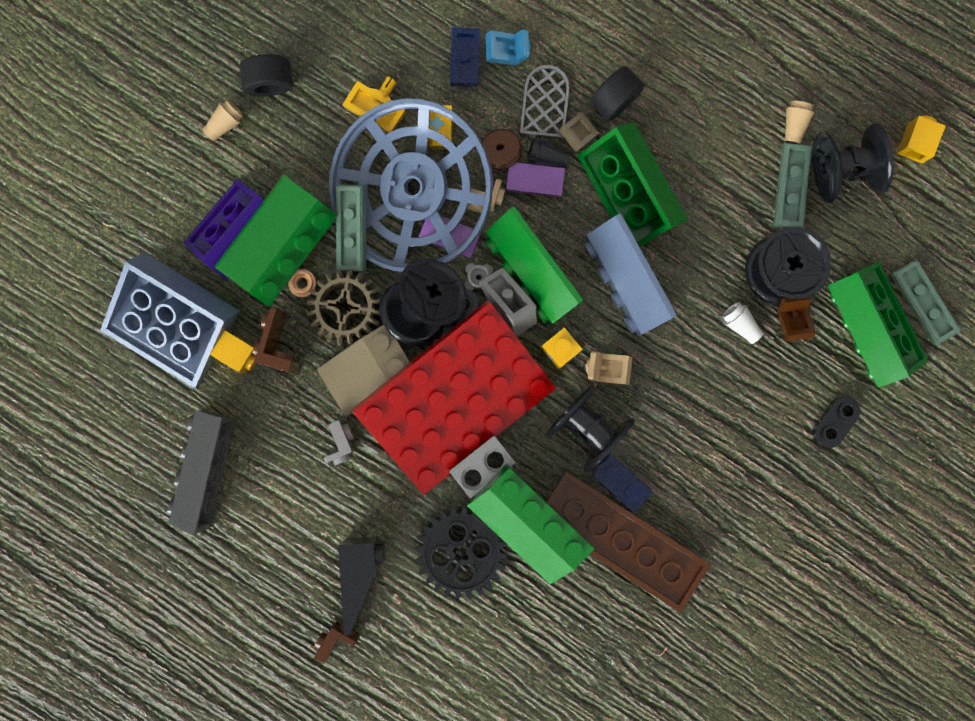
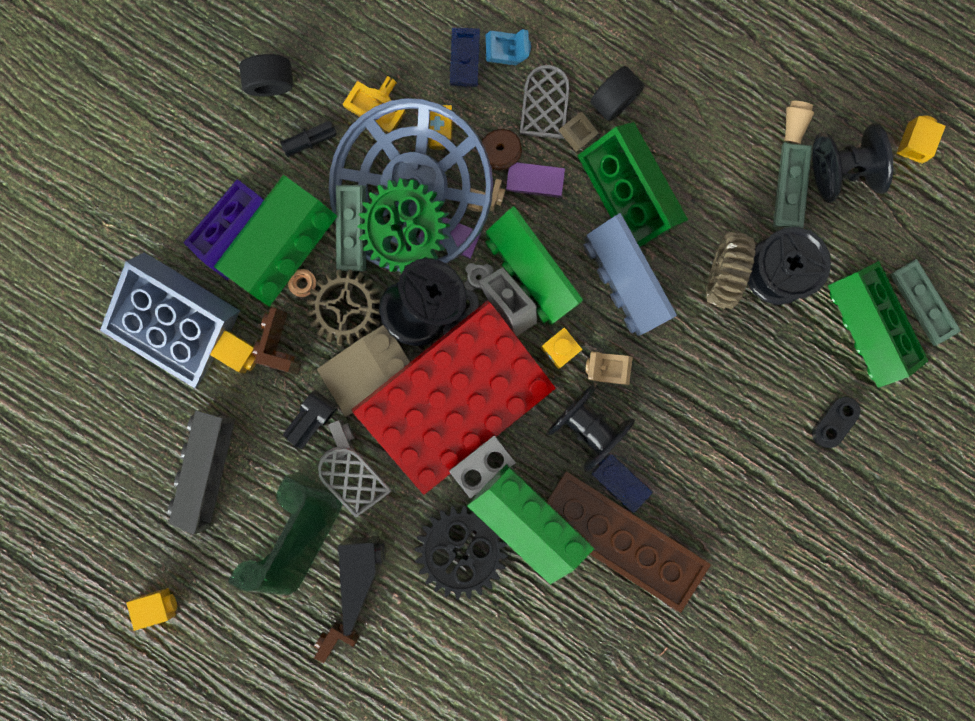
tan cone [202,99,244,141] -> none
black cone [527,137,570,168] -> none
white cone [722,302,764,344] -> none
reddish brown bracket [777,296,816,342] -> none
none -> yellow brick [126,588,177,631]
none -> clear green windscreen [227,472,342,595]
none -> black axle [280,121,337,158]
none -> black piece [282,390,338,450]
none -> light grey window [318,446,392,518]
none -> green gear [357,178,450,273]
none -> dark tan gear [706,231,756,309]

